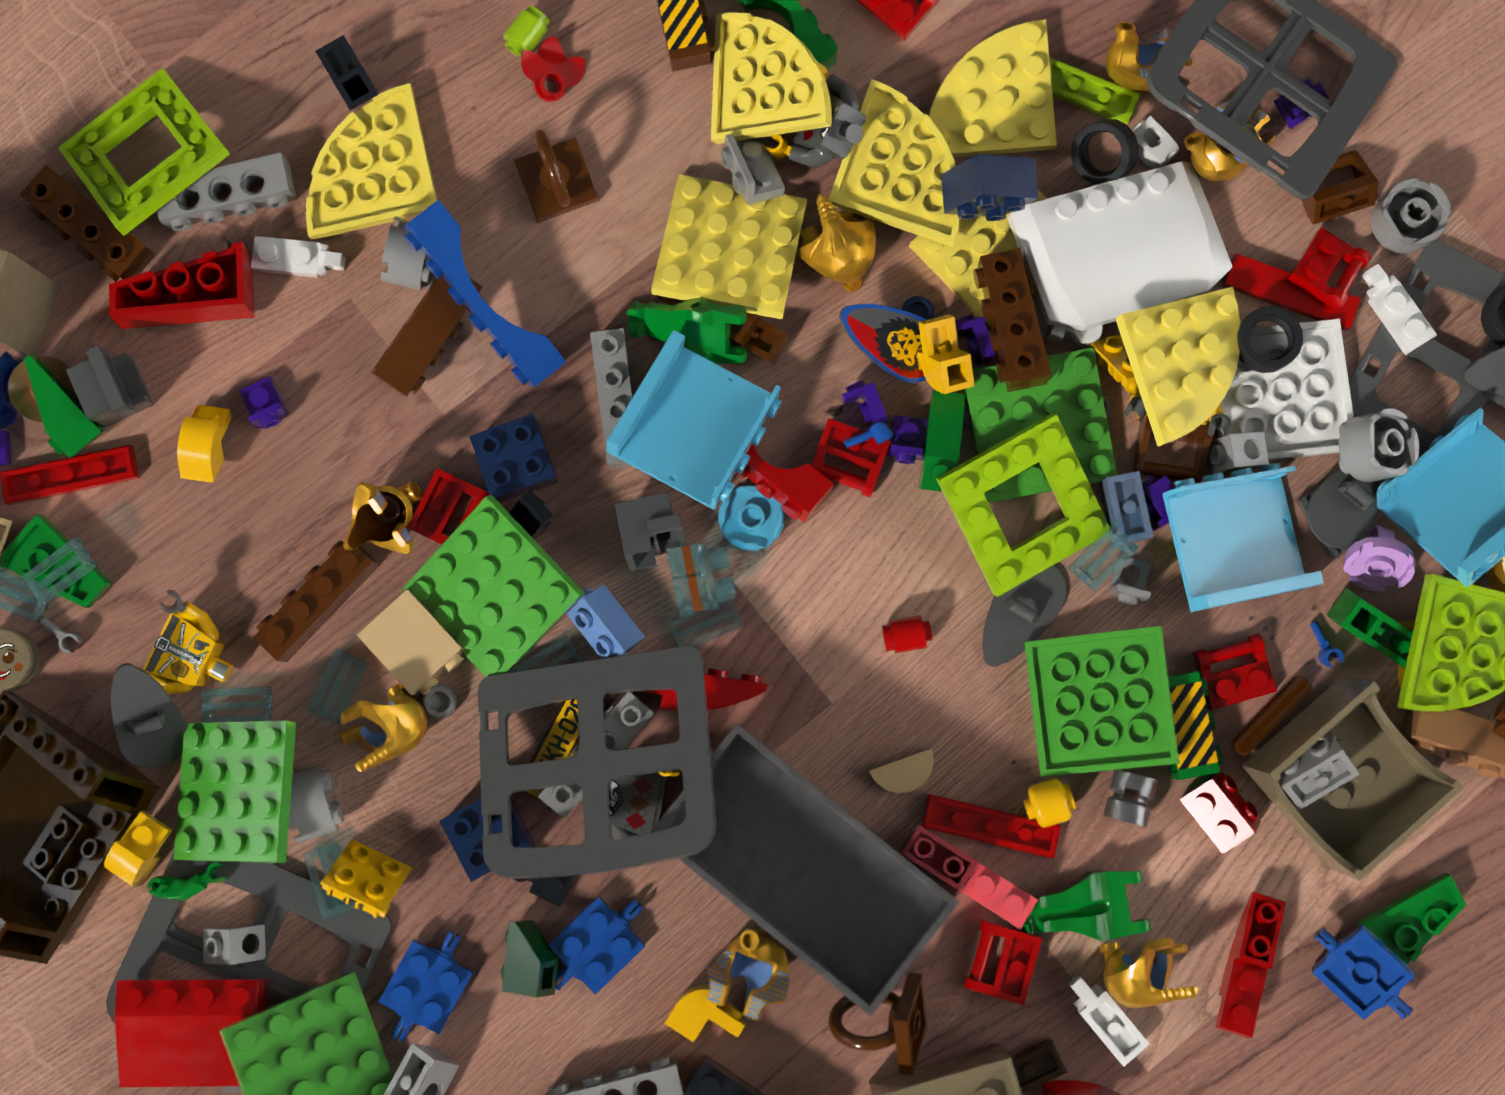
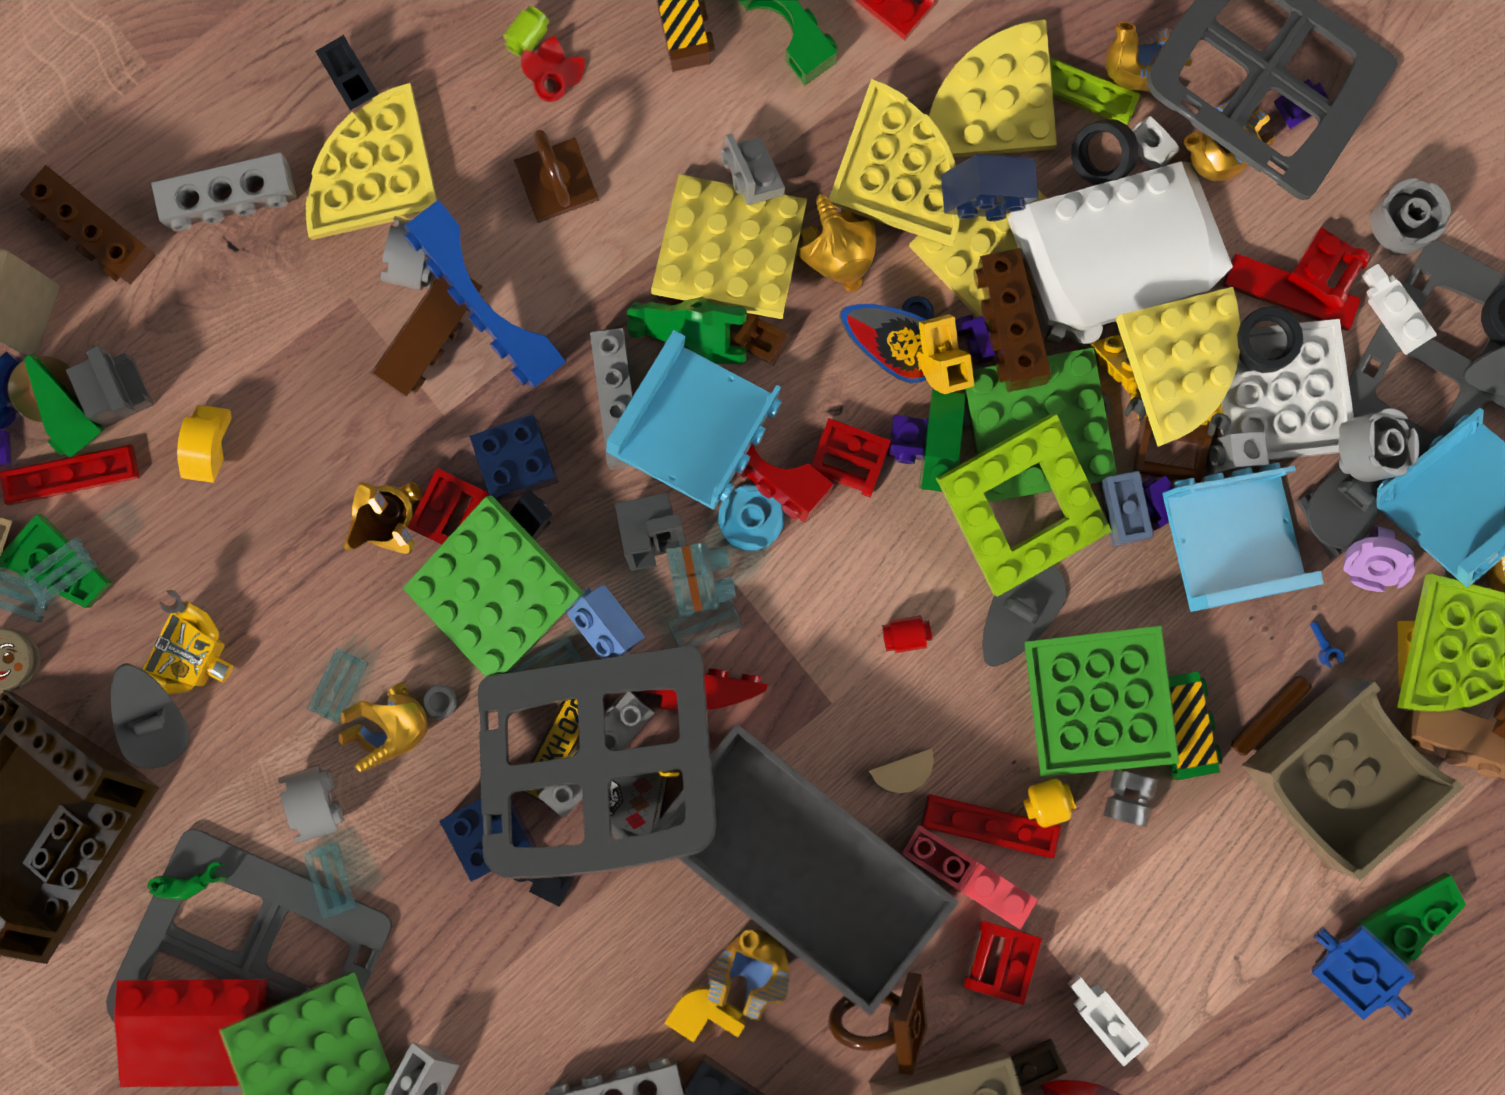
light grey hand [40,617,82,653] -> none
lime plate [58,68,230,236] -> none
yellow brick [104,811,172,887] -> none
red wedge [109,241,255,329] -> none
bright green plate [173,721,296,863] -> none
clear light blue tile [201,687,272,723] -> none
light grey bracket [202,925,266,965] -> none
dark purple bracket [239,377,289,429] -> none
white hinge [251,236,346,278] -> none
reddish brown brick [253,540,380,662] -> none
yellow hinge [320,839,412,918] -> none
tan brick [357,589,465,696] -> none
blue plate [378,931,473,1042] -> none
dark green slope [501,920,559,998] -> none
blue plate [548,895,645,995] -> none
light yellow plate [711,12,832,144] -> none
dark grey torso [765,61,866,168] -> none
dark purple bracket [841,381,888,426] -> none
blue hand [844,422,893,448] -> none
green animal [1022,870,1151,942] -> none
clear light blue tile [1069,524,1139,591] -> none
pearl gold piece [1099,938,1198,1008] -> none
light grey bracket [1108,555,1151,606] -> none
bracket [1180,770,1261,854] -> none
red plate [1193,633,1277,710] -> none
red slope [1215,892,1286,1039] -> none
light grey bracket [1278,730,1360,810] -> none
reddish brown tile [1302,150,1379,225] -> none
green slope [1326,588,1413,668] -> none

